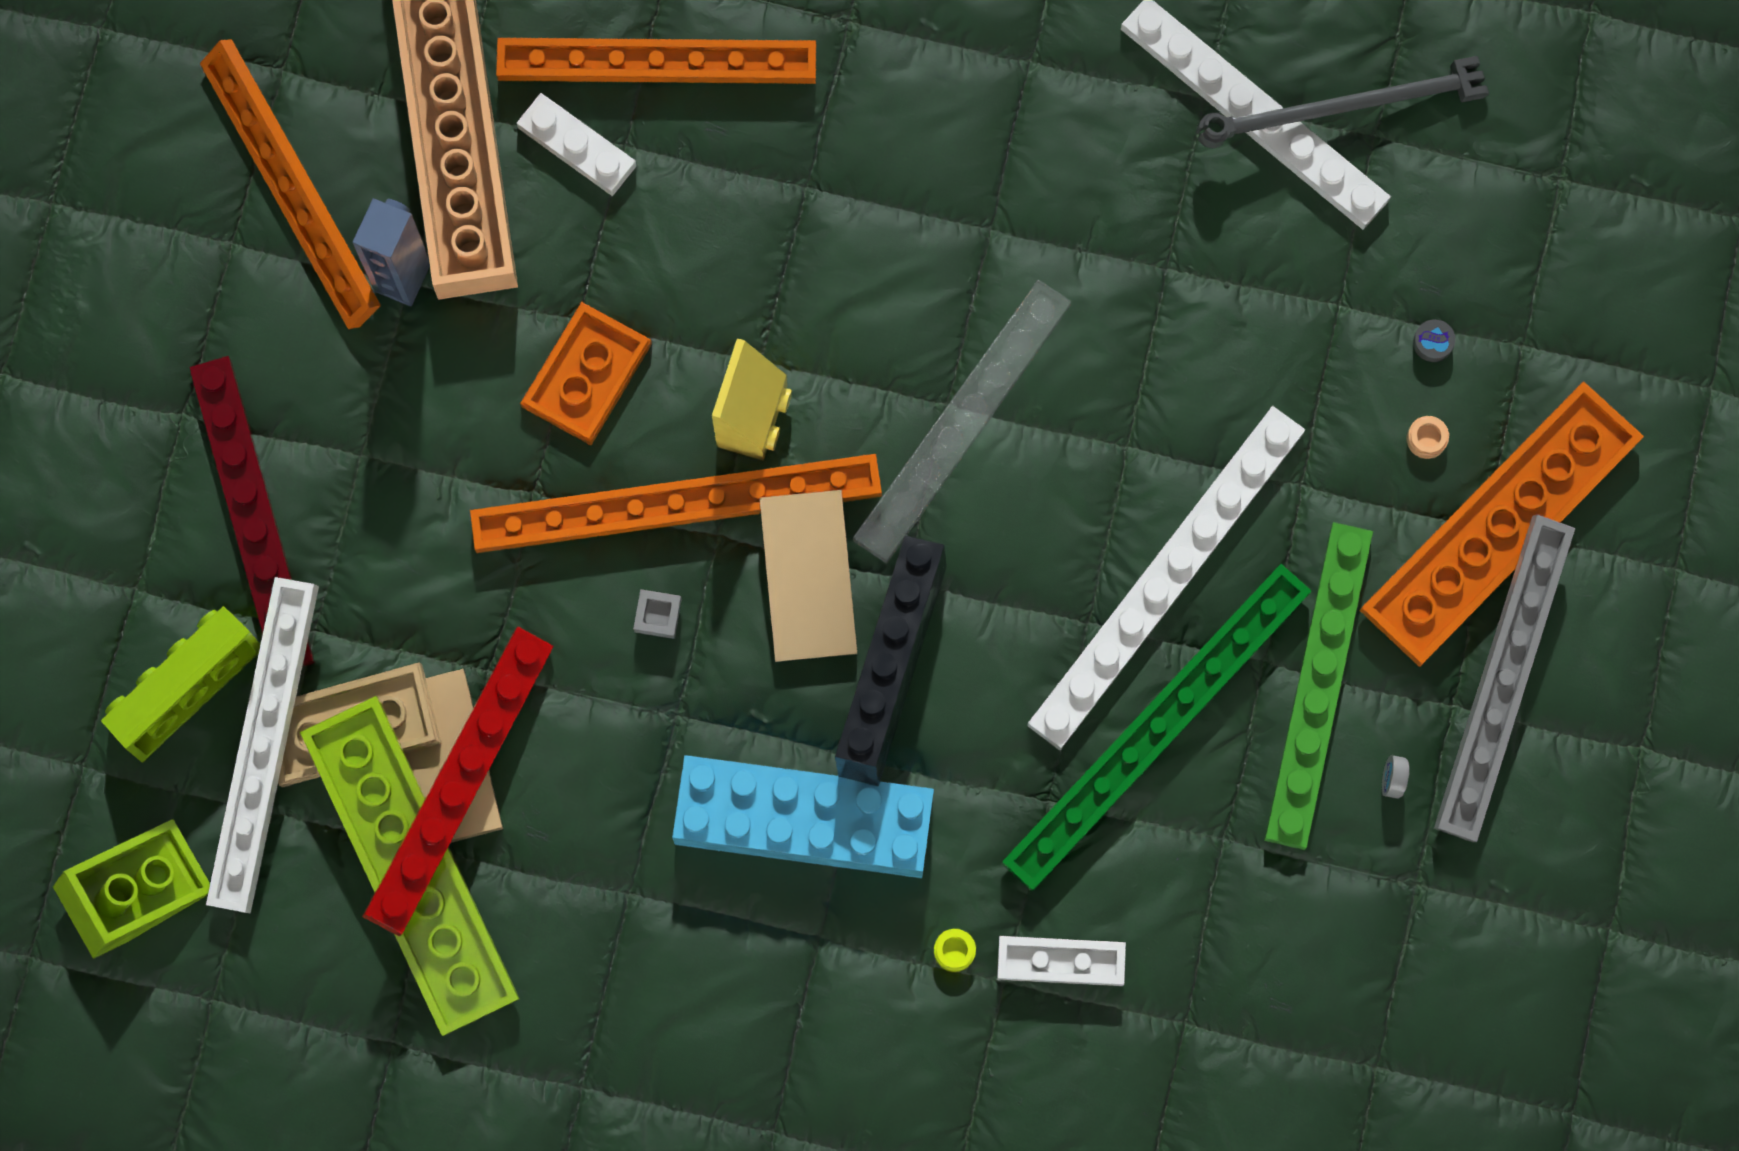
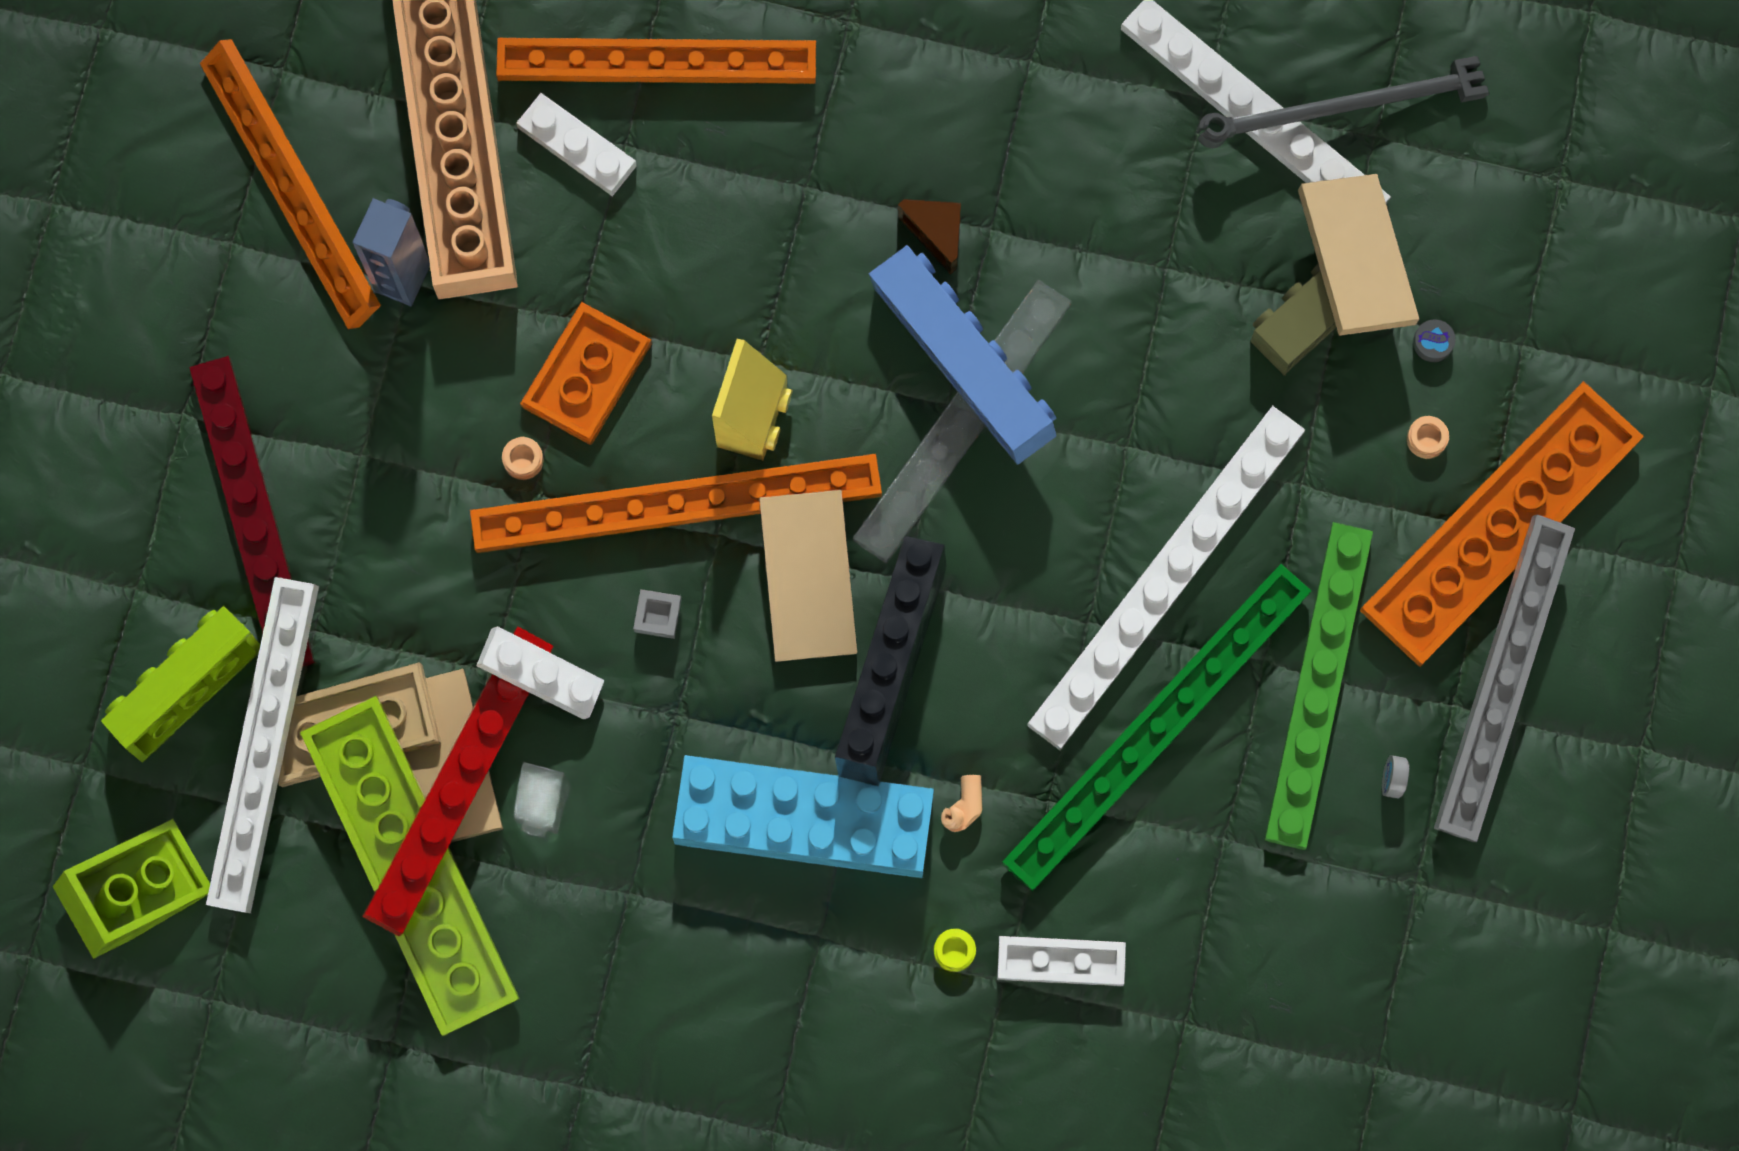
none -> white plate [476,626,604,719]
none -> light nougat tile [502,437,544,480]
none -> clear slope [513,762,571,837]
none -> medium blue brick [868,245,1057,465]
none -> reddish brown slope [898,199,961,275]
none -> light nougat arm [941,775,983,832]
none -> olive brick [1250,263,1337,375]
none -> tan tile [1298,174,1419,336]

